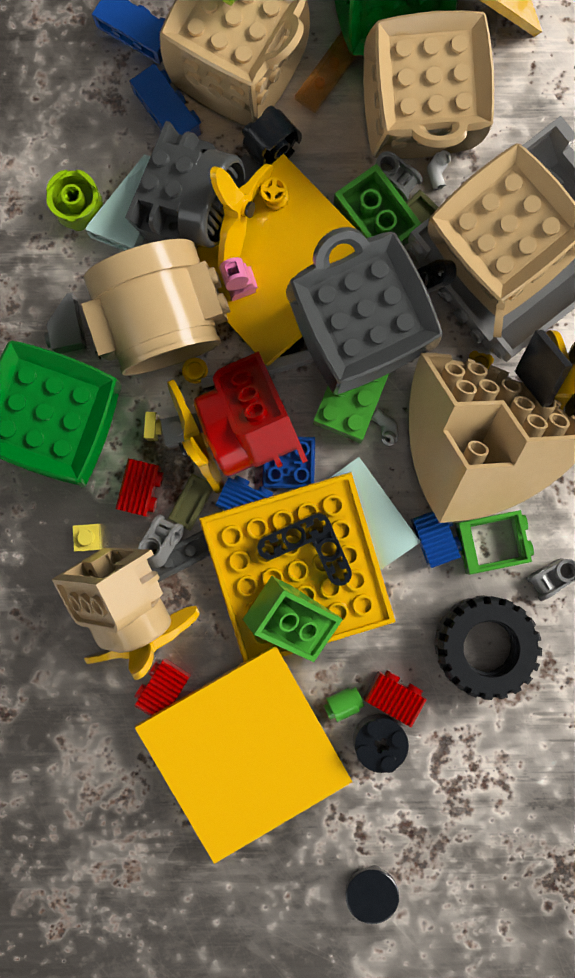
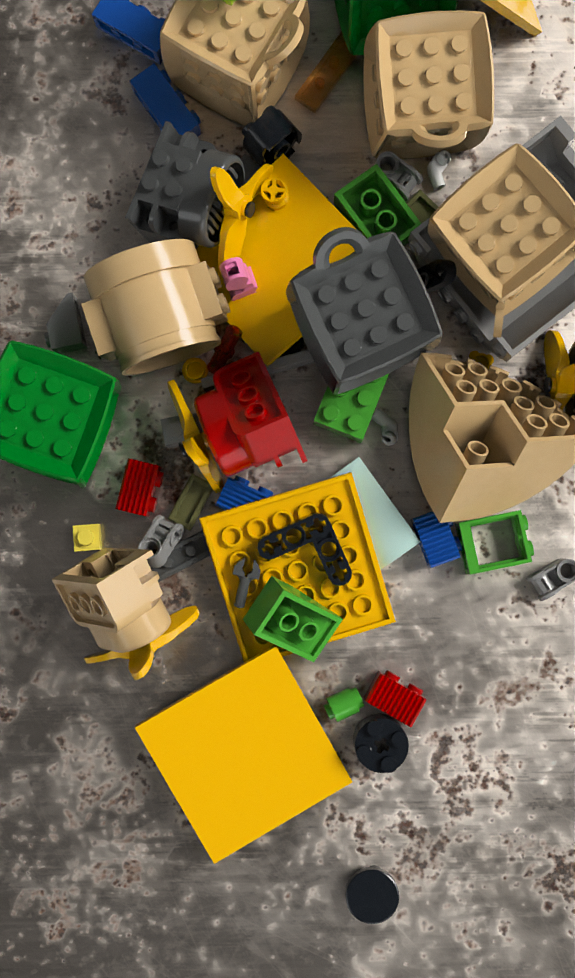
lime brick [46,170,104,231] -> none
light aqua slope [85,154,150,251] -> none
red brick [134,658,191,716] -> none
light yellow plate [144,412,163,441] -> none
blue tile [262,437,315,489] -> none
black tyre [435,595,542,700] -> none
black tile [514,330,573,407] -> none
none -> clear red pin [207,325,242,374]
none -> dark grey bar [233,557,261,608]

